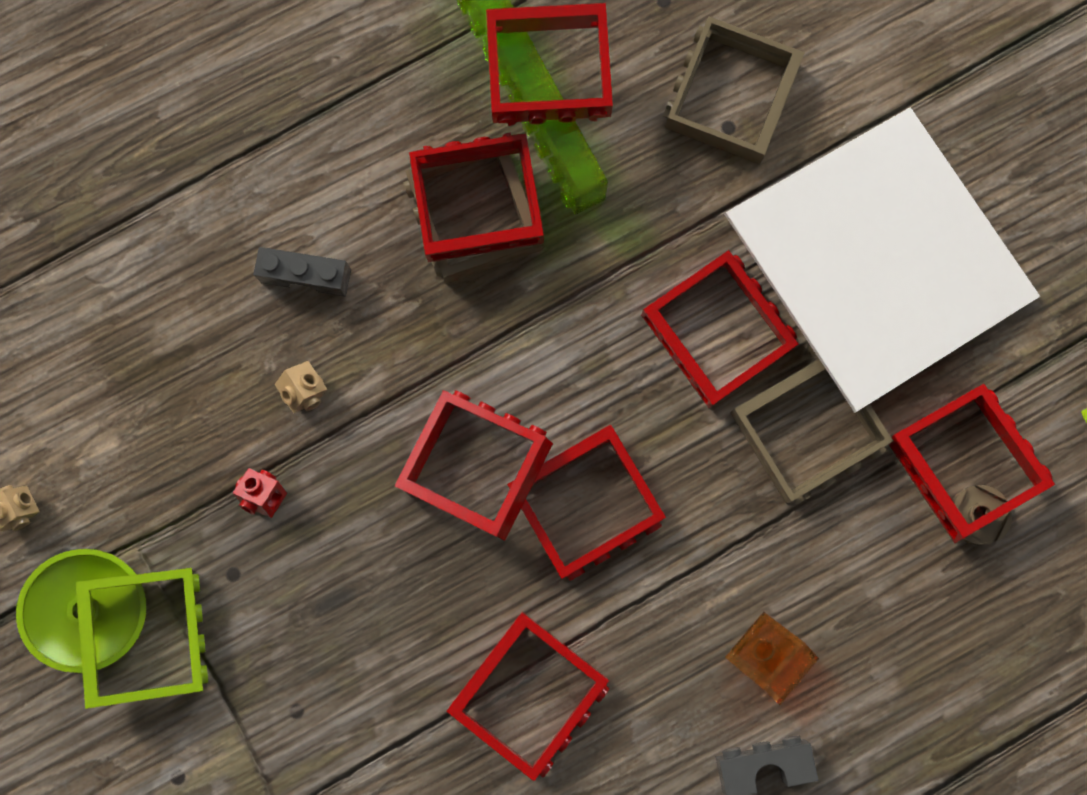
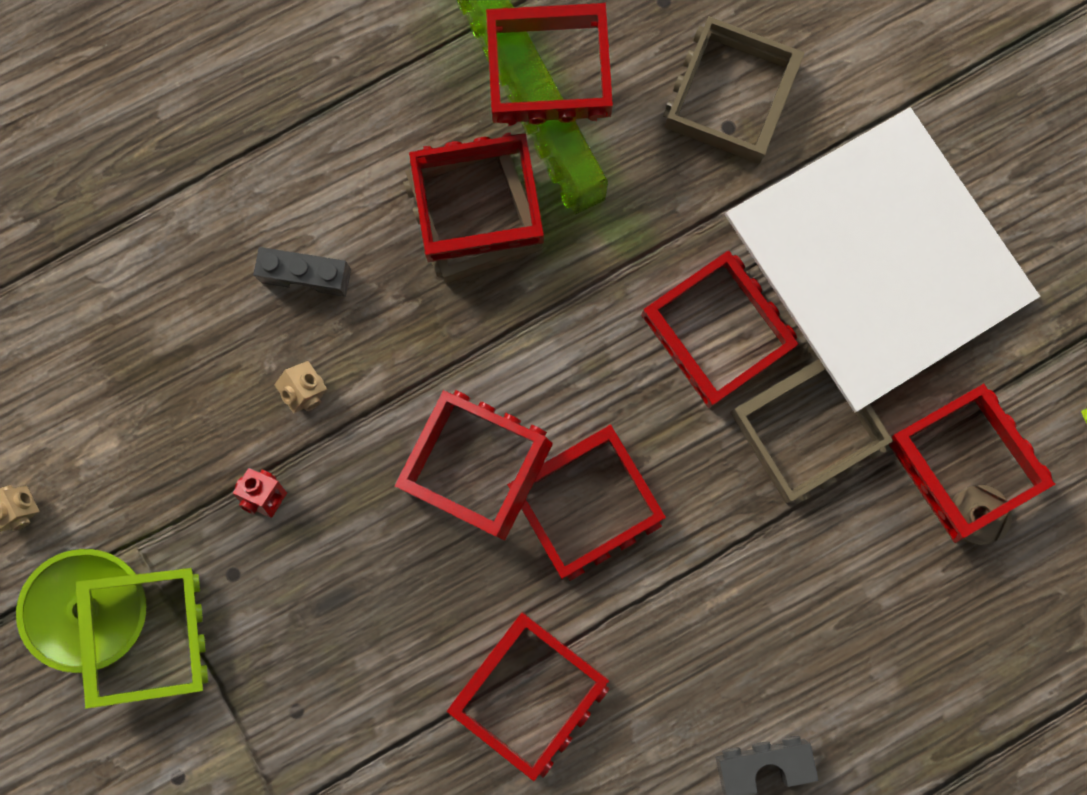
clear orange slope [725,612,819,705] -> none

